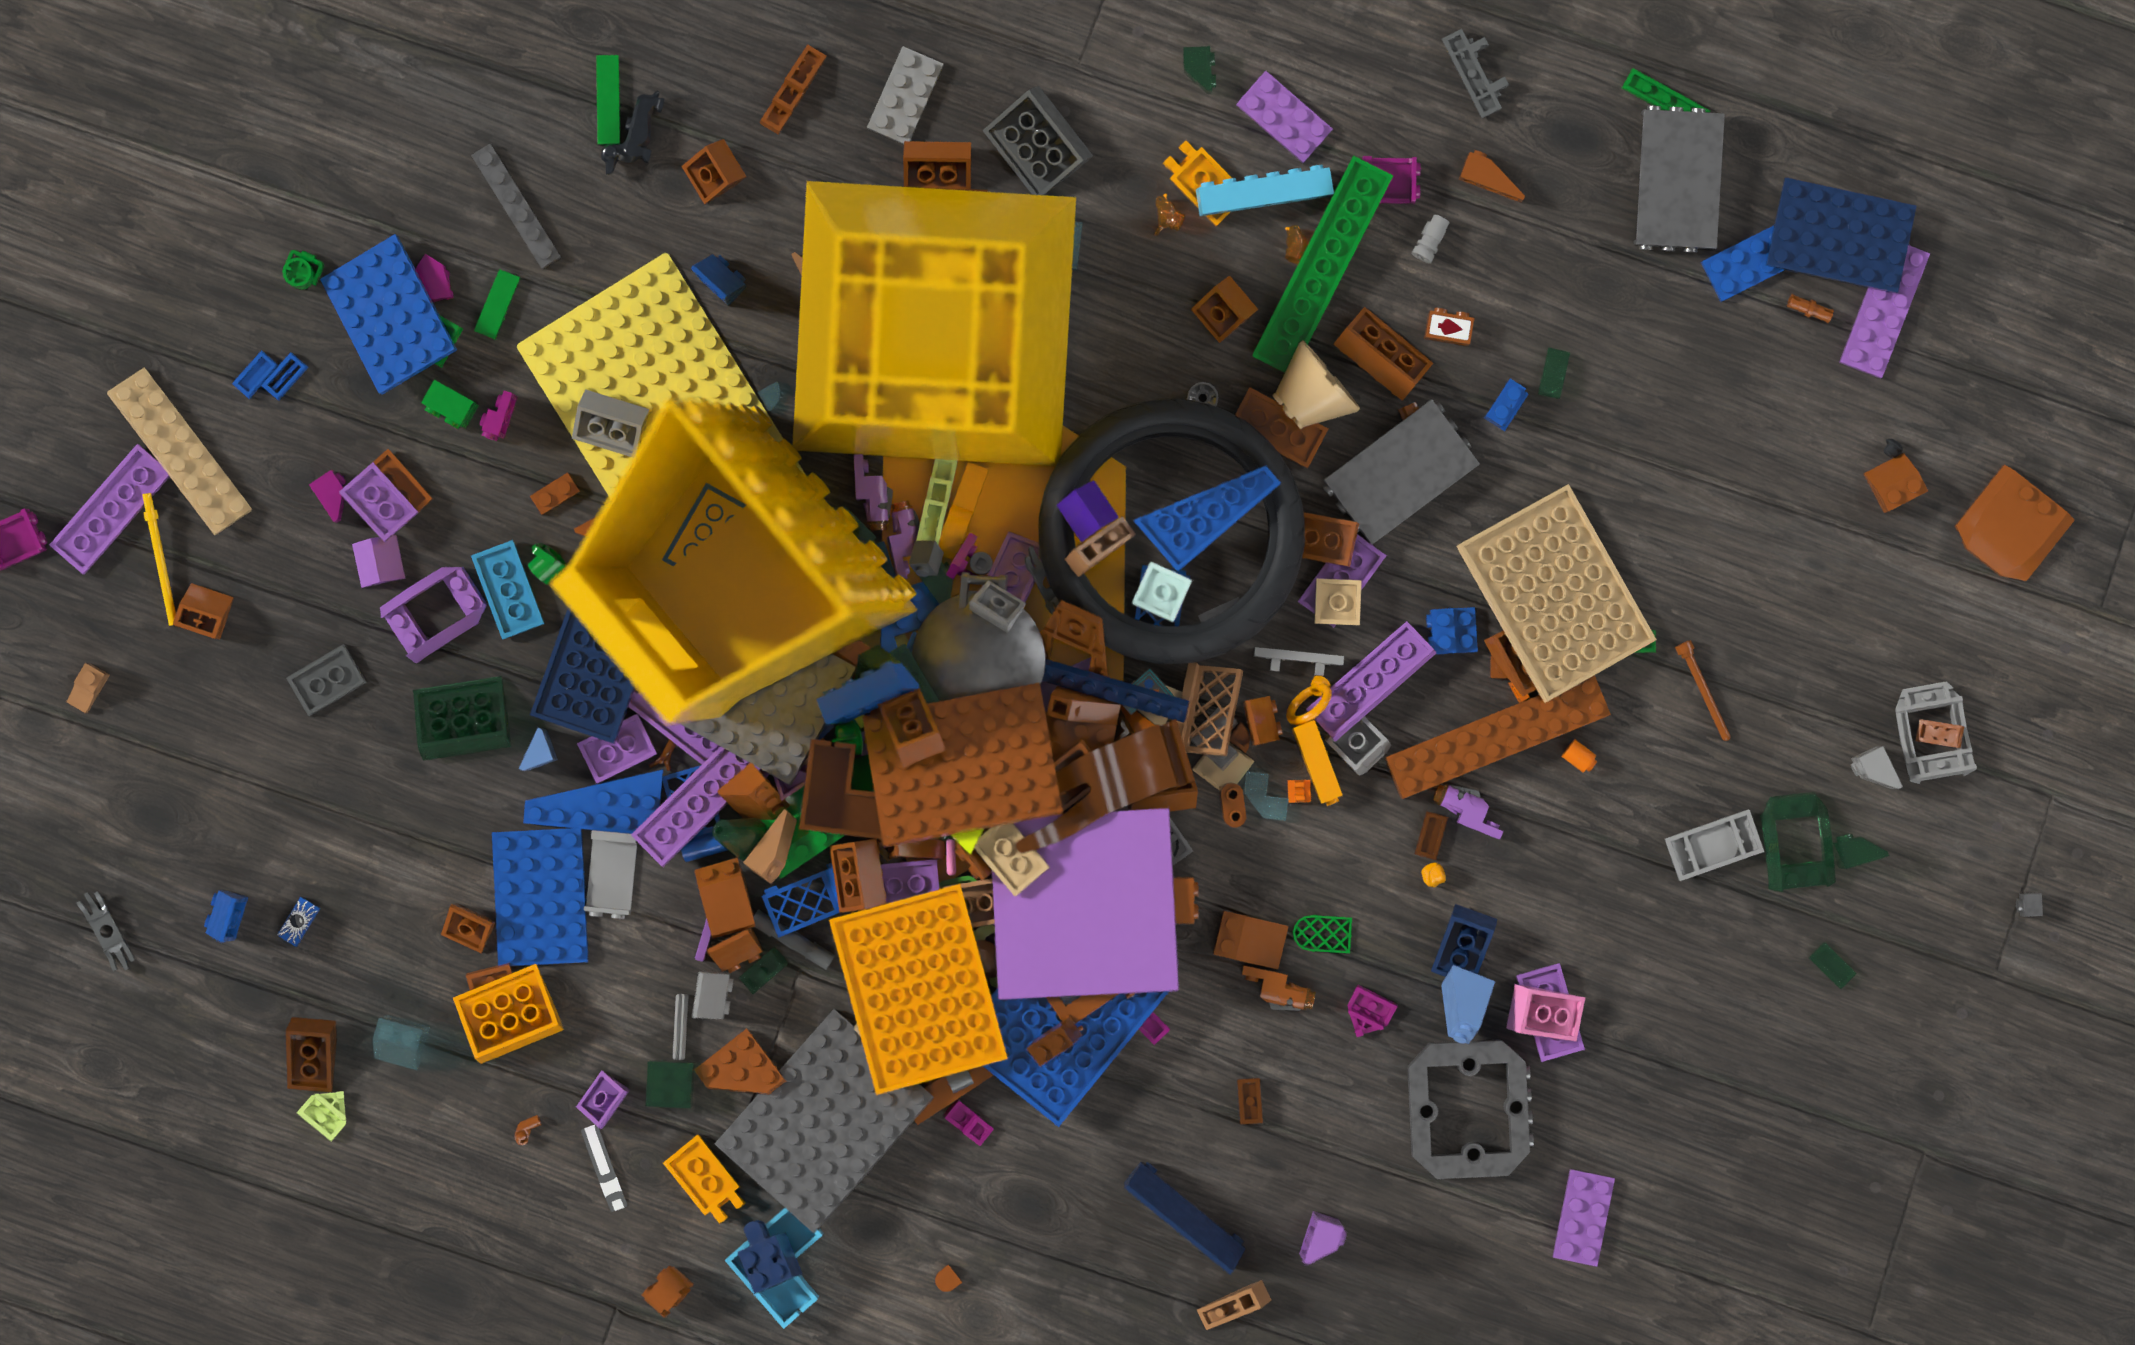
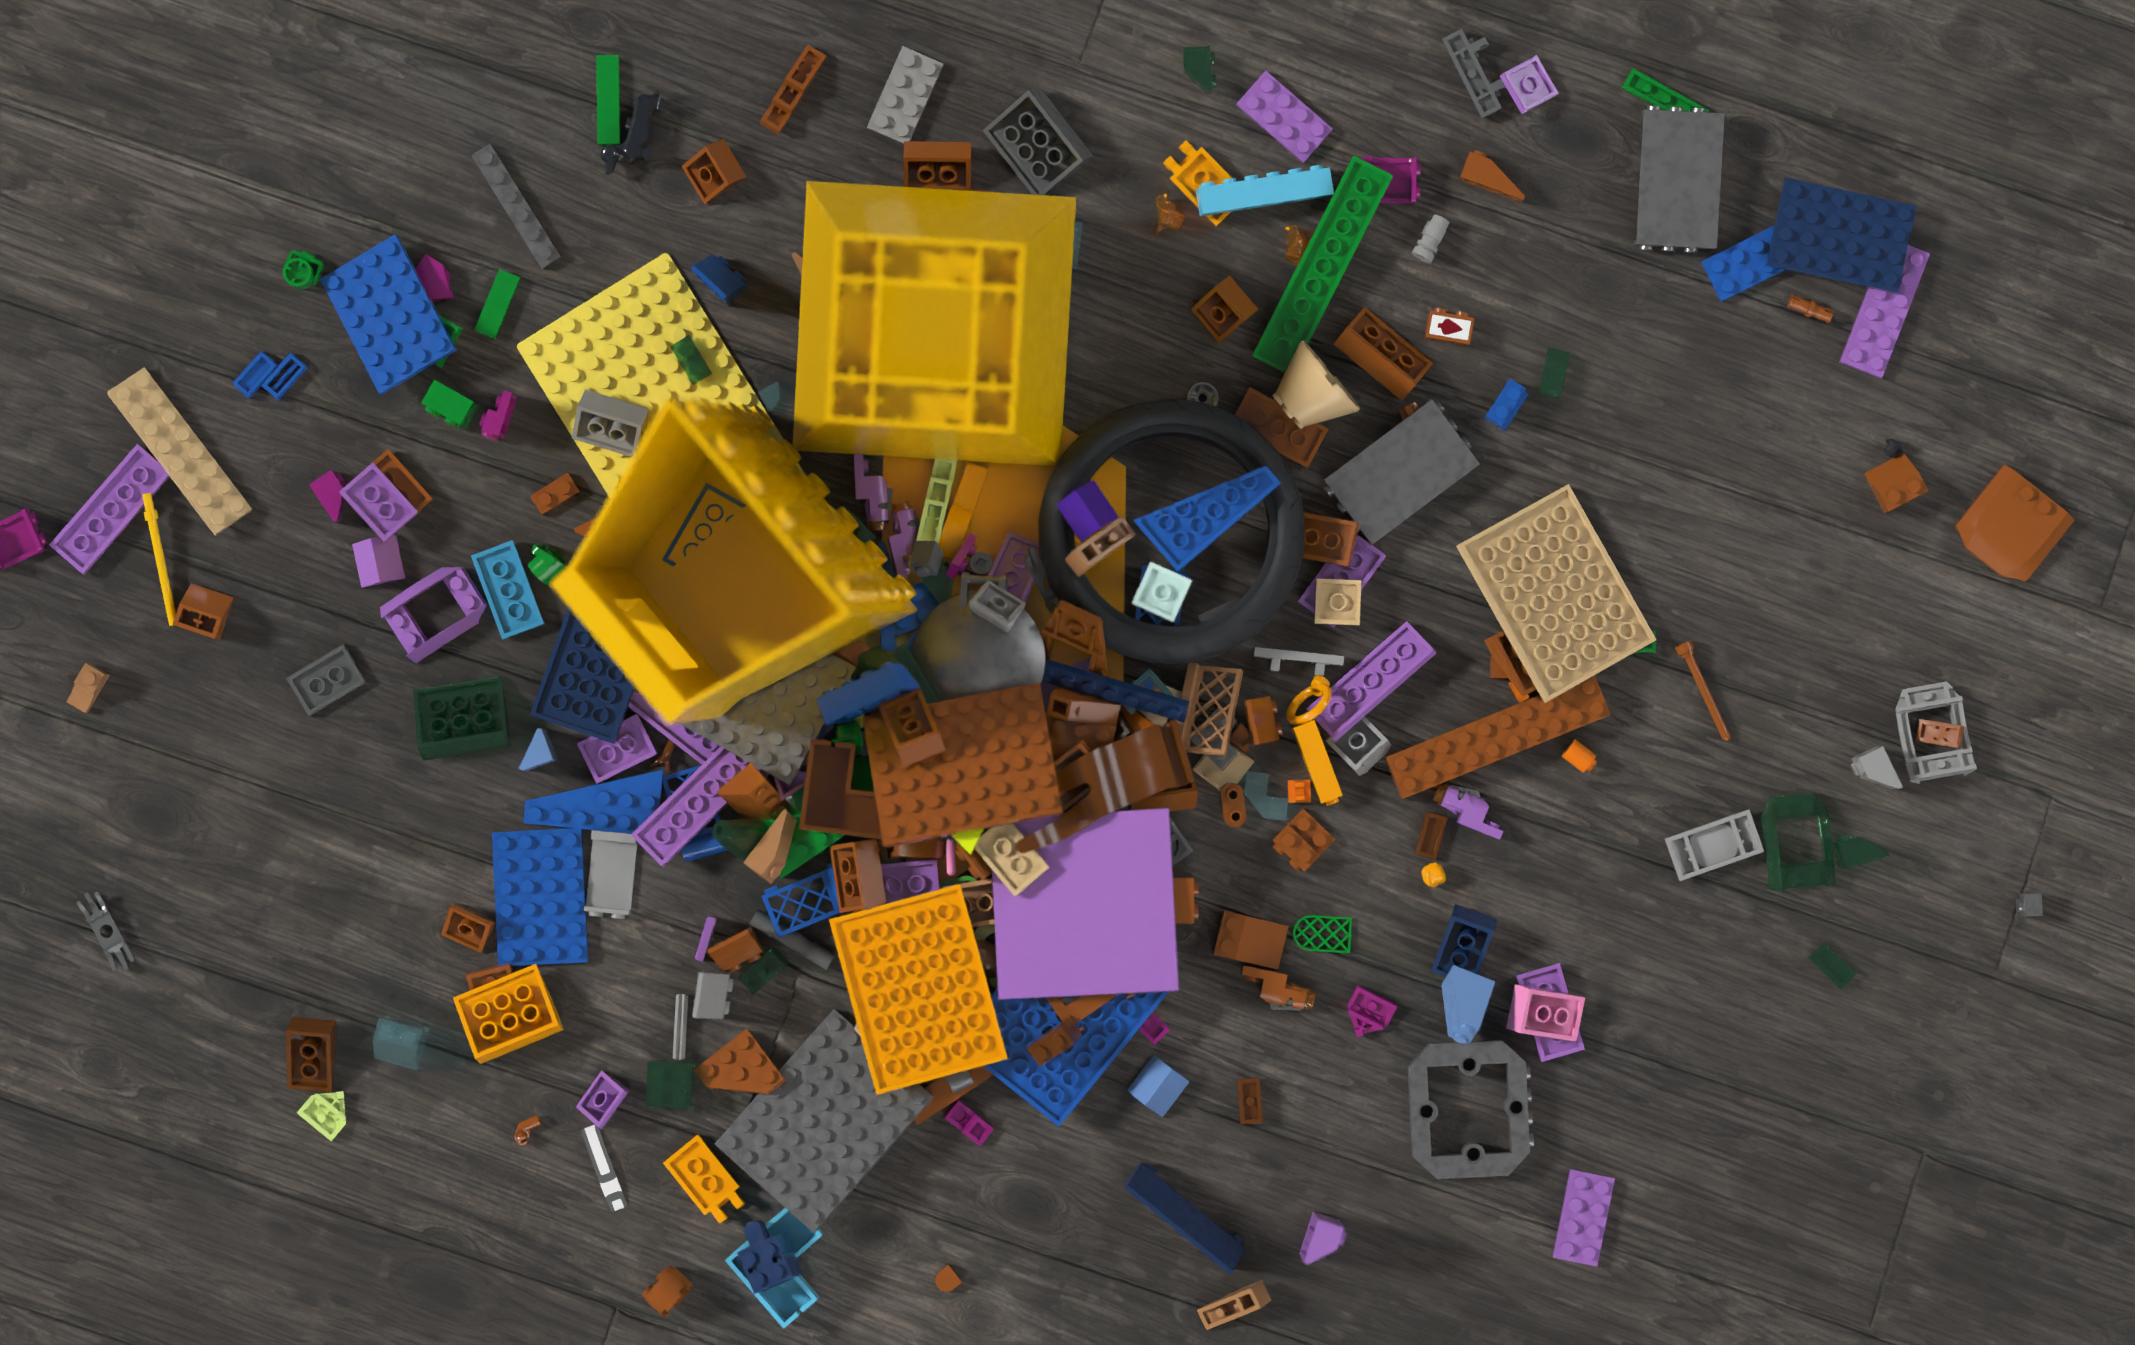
blue slope [204,890,248,942] -> none
tile [277,897,321,947] -> none
dark orange slope [694,858,756,938] -> none
blue plate [1426,607,1478,655] -> none
none -> clear green plate [670,335,713,385]
none -> medium blue slope [1127,1055,1189,1117]
none -> dark orange plate [1272,809,1335,872]
none -> medium lavender tile [1500,55,1559,114]

